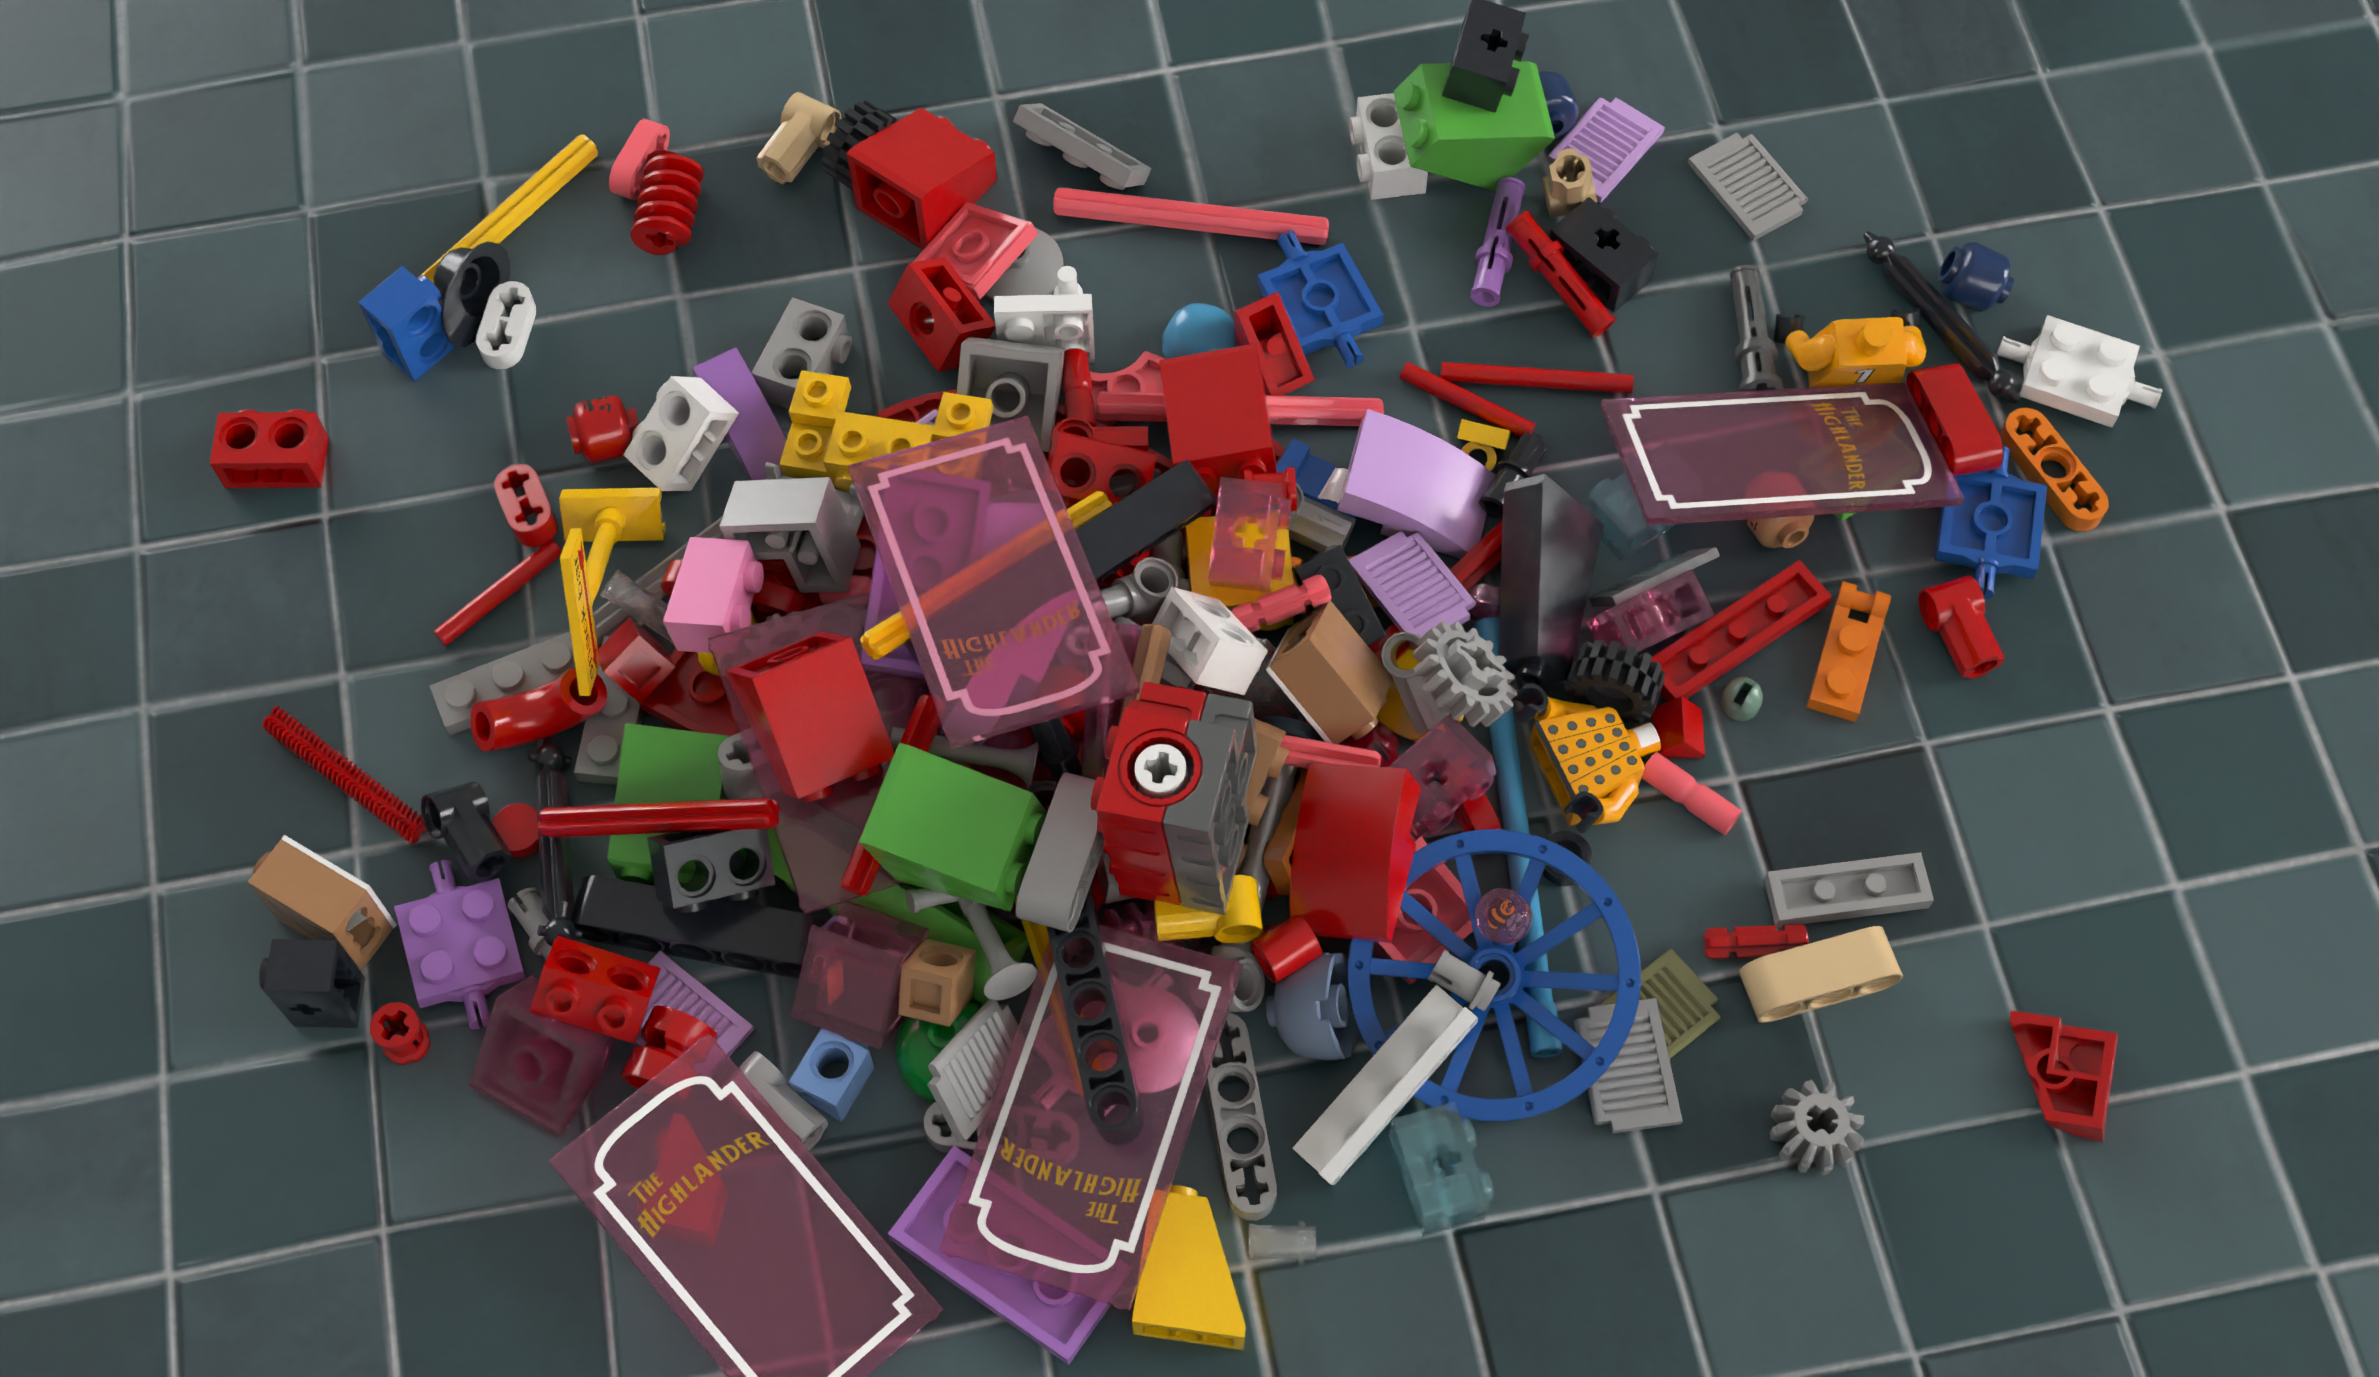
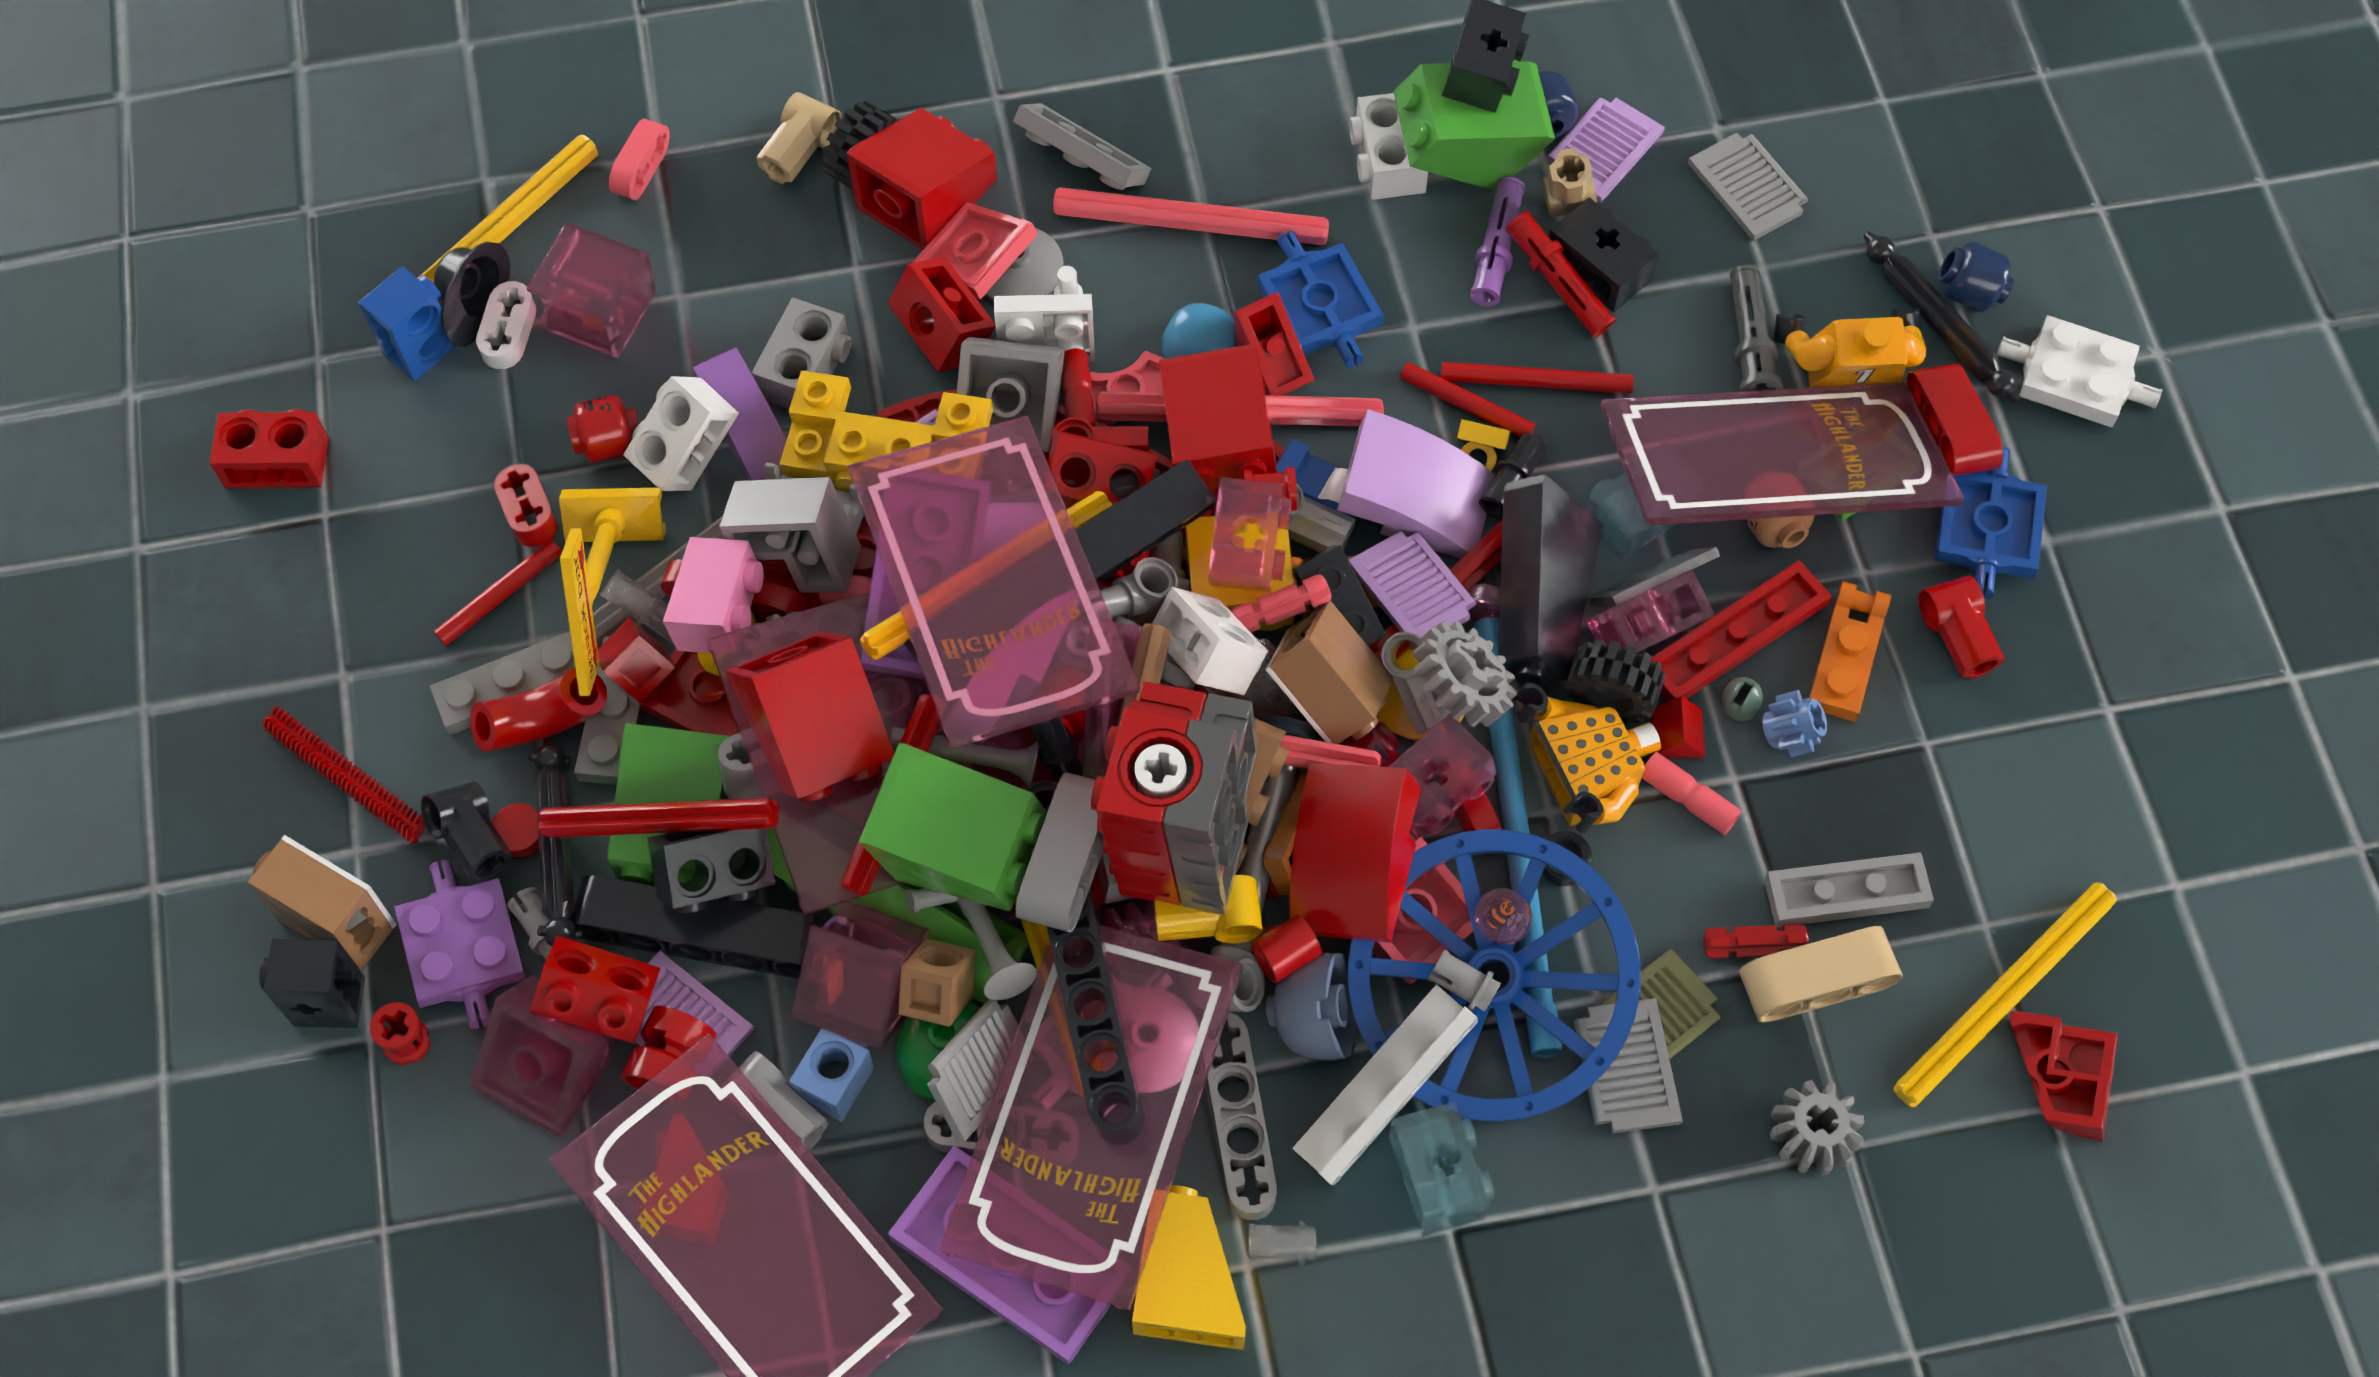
red piece [630,150,704,255] -> none
orange beam [2000,408,2109,532] -> none
none -> clear pink piece [527,222,657,358]
none -> medium blue gear [1762,690,1827,758]
none -> yellow axle [1893,882,2116,1107]

